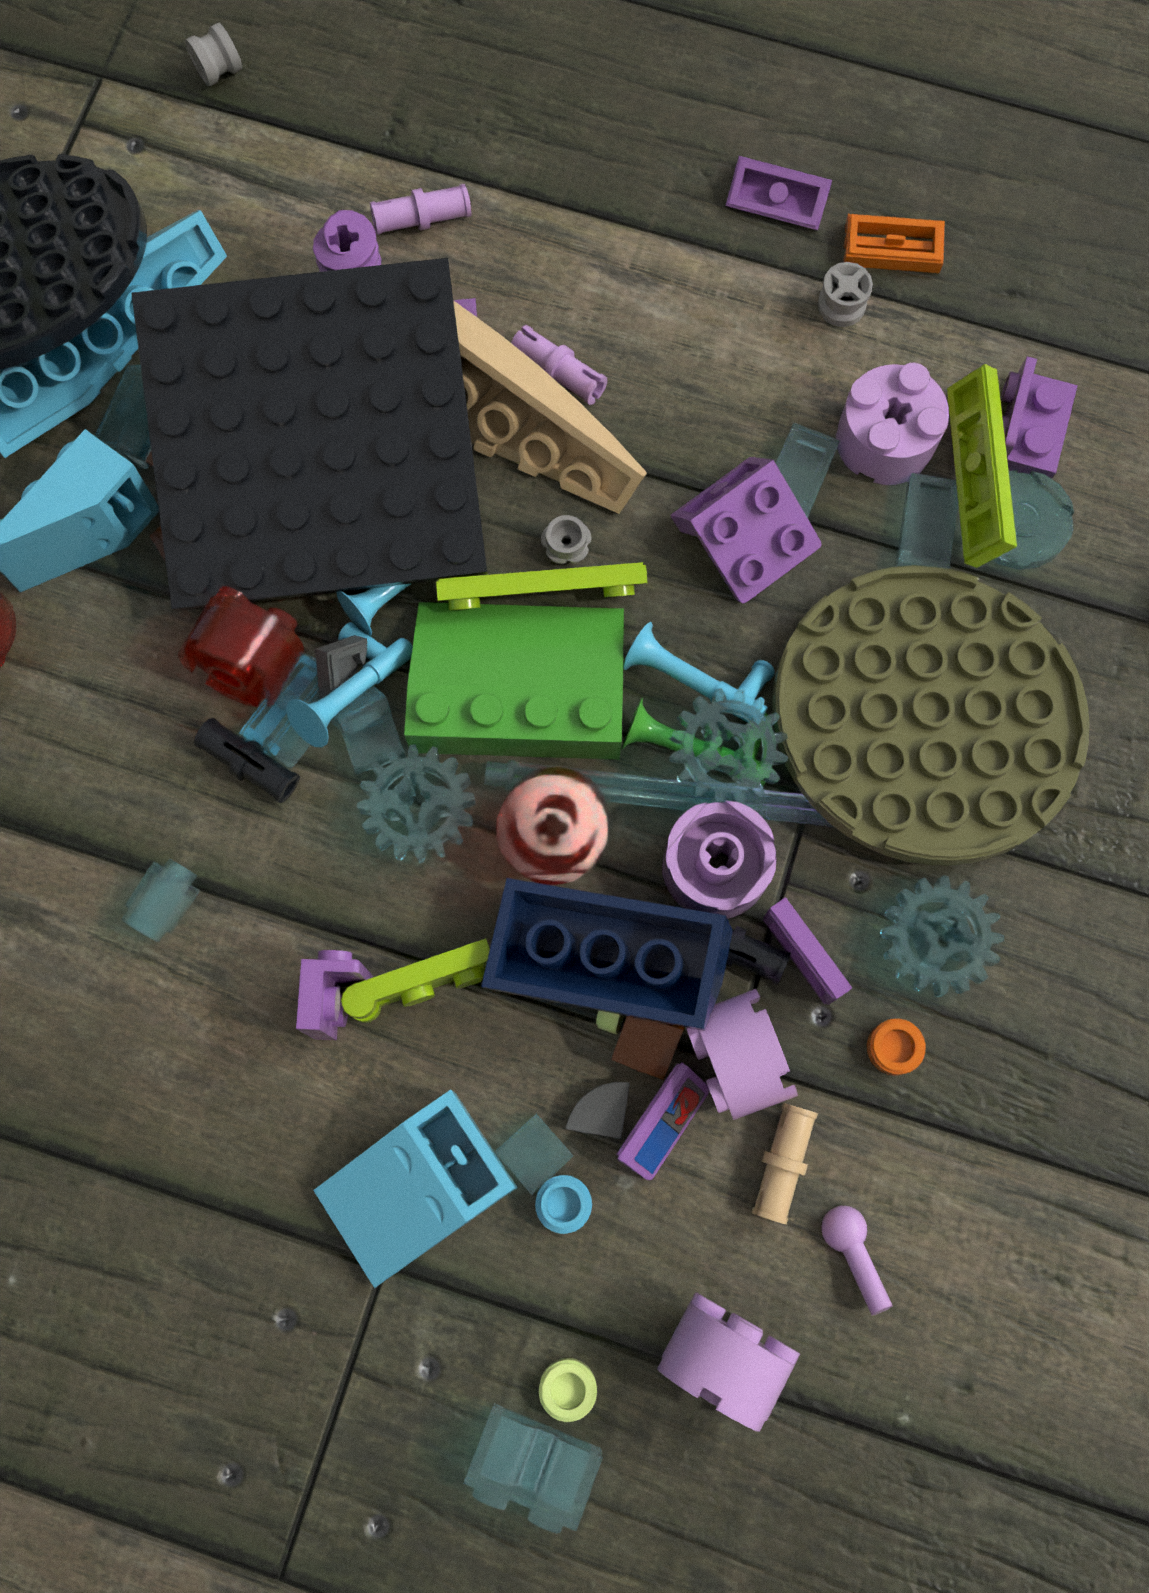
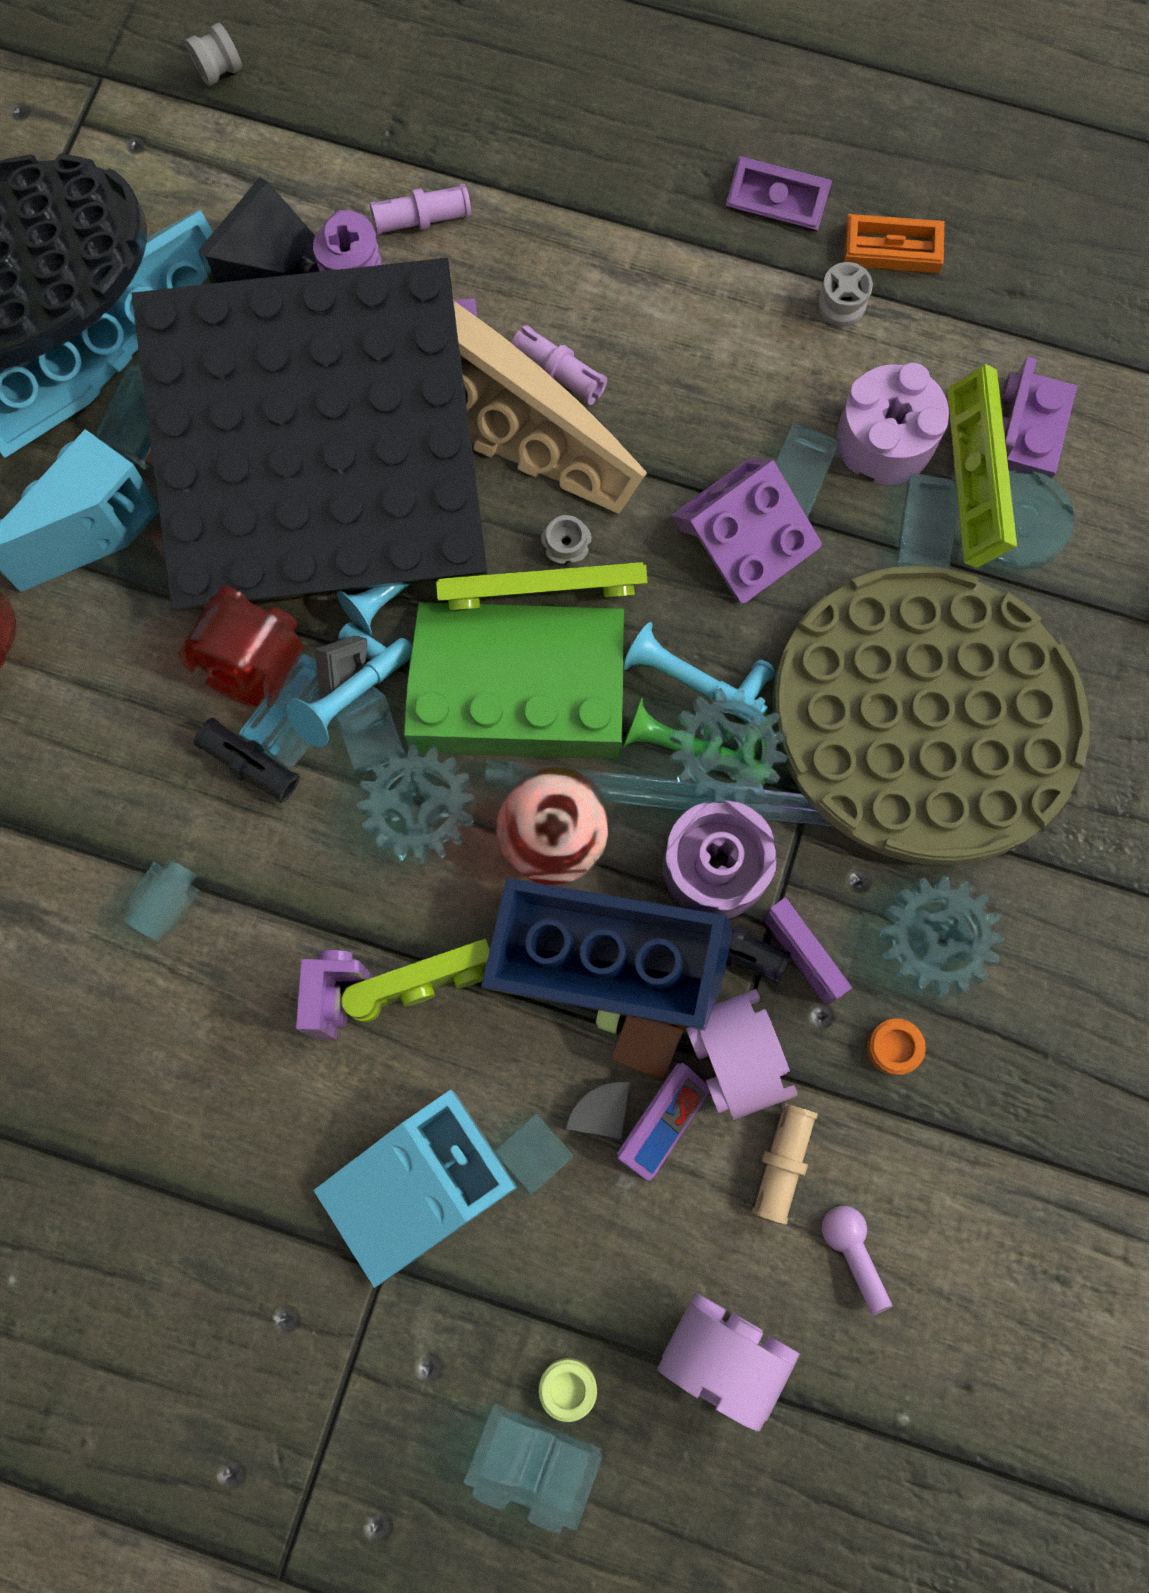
medium azure plate [535,1175,592,1234] -> none
none -> black slope [198,177,319,284]

